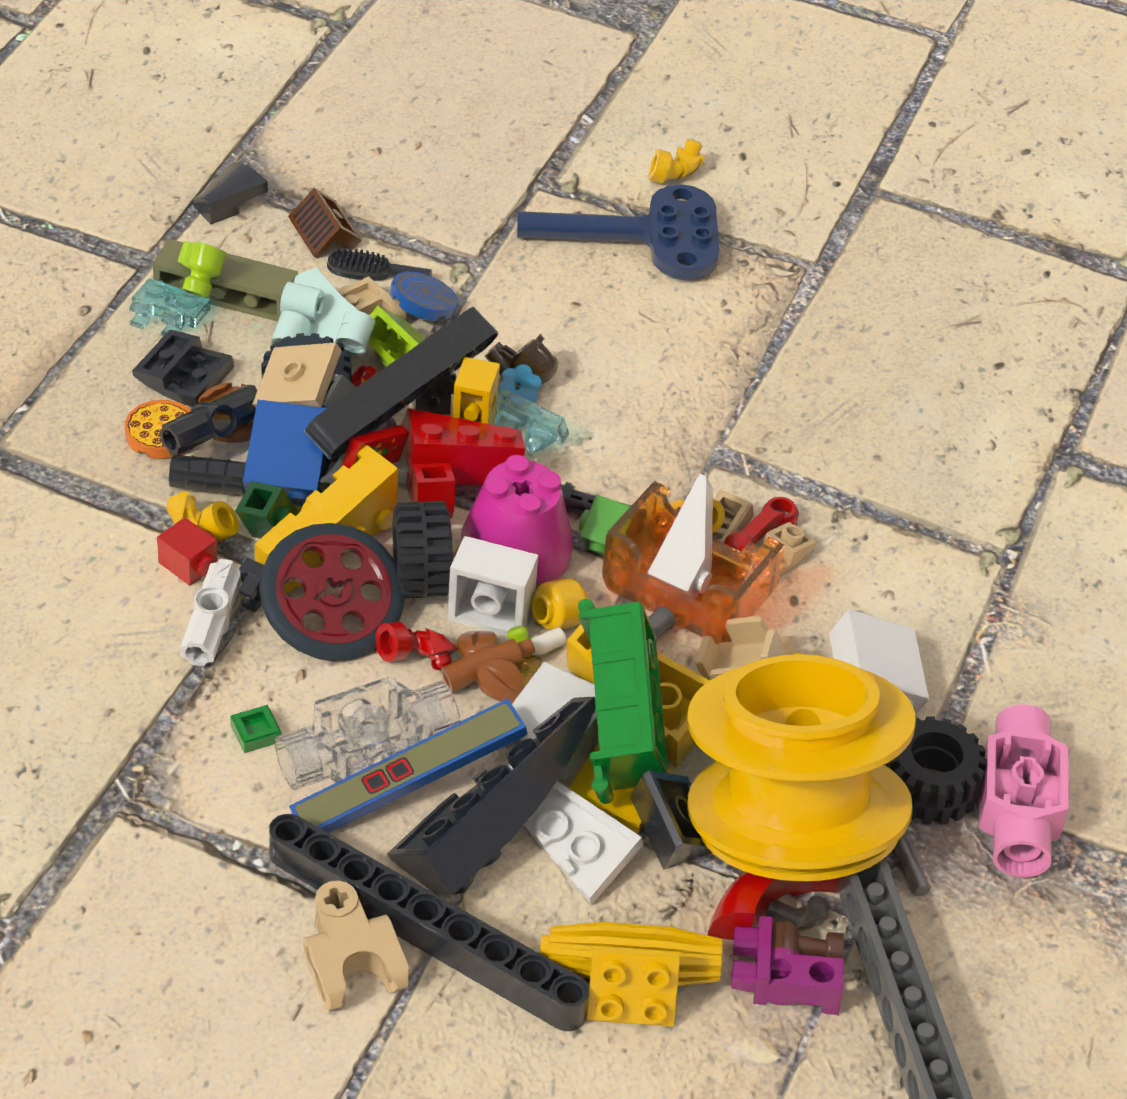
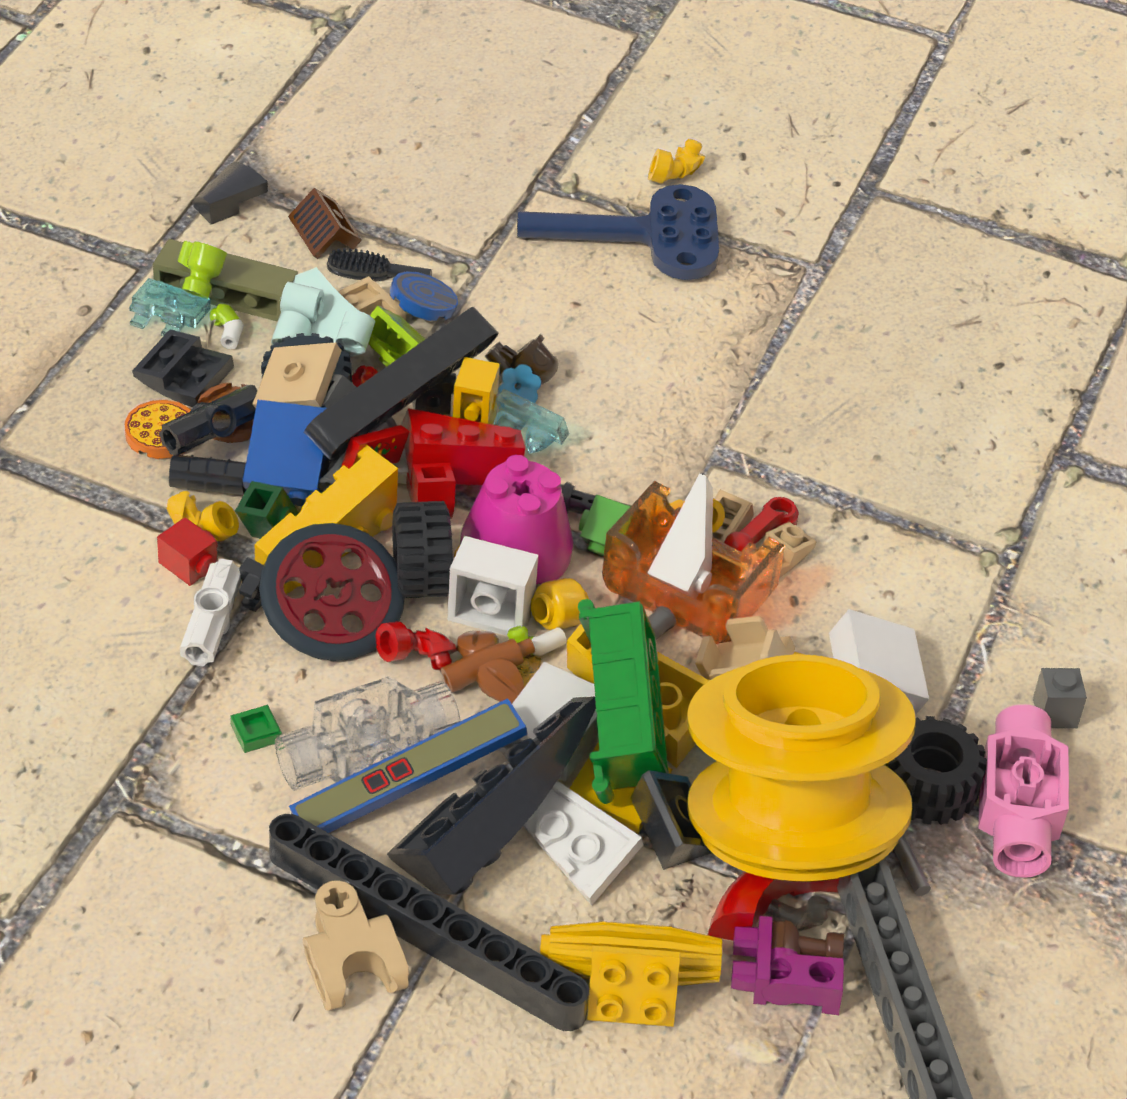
none -> arm [210,304,244,350]
none -> dark grey brick [1033,668,1087,728]

